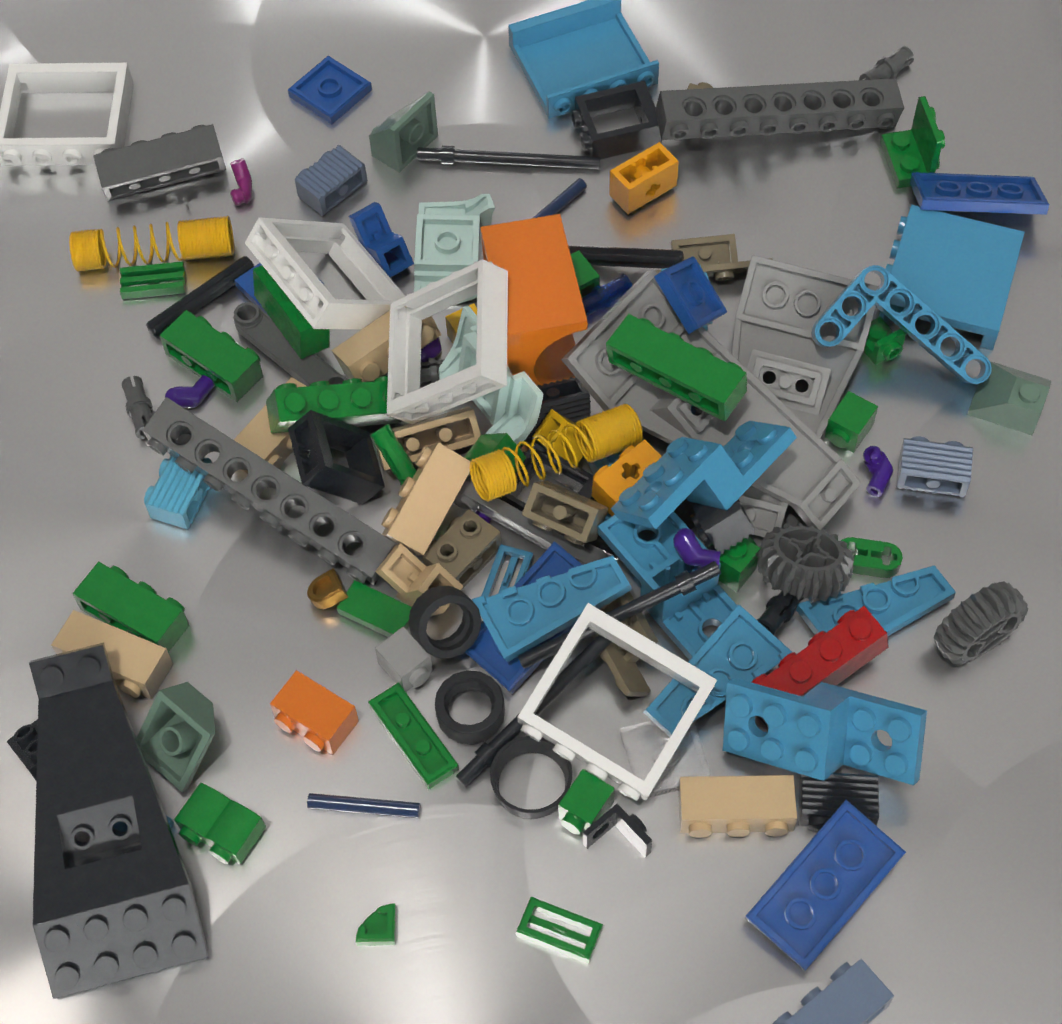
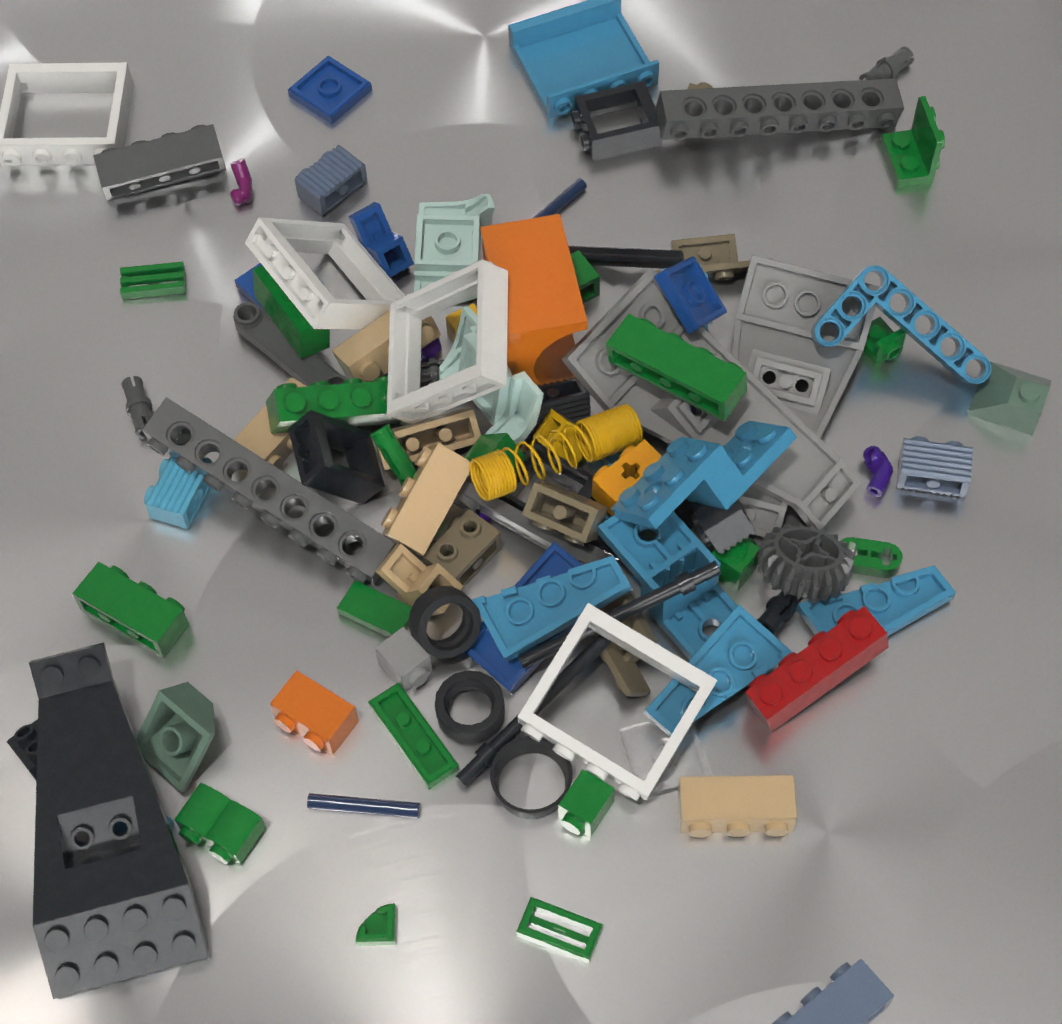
tan brick [51,610,173,700] -> none
yellow piece [69,215,234,272] -> none
black axle [146,256,254,338] -> none
green brick [159,310,263,402] -> none
dark purple arm [165,375,215,408] -> none
pearl gold tile [307,568,348,609] -> none
sand green slope [369,91,438,173] -> none
black bar [417,145,600,169] -> none
dark azure tile [481,544,534,597] -> none
clear blue pin [582,273,633,317] -> none
black bracket [583,804,652,857] -> none
light orange brick [609,142,679,214] -> none
dark purple arm [673,528,721,567] -> none
dark azure bracket [722,678,927,785] -> none
blue tile [745,800,906,971] -> none
black brick [799,773,880,832] -> none
green brick [825,391,878,453] -> none
dark azure panel [876,205,1025,350] -> none
blue tile [910,172,1049,215] -> none
dark grey gear [933,581,1028,665] -> none

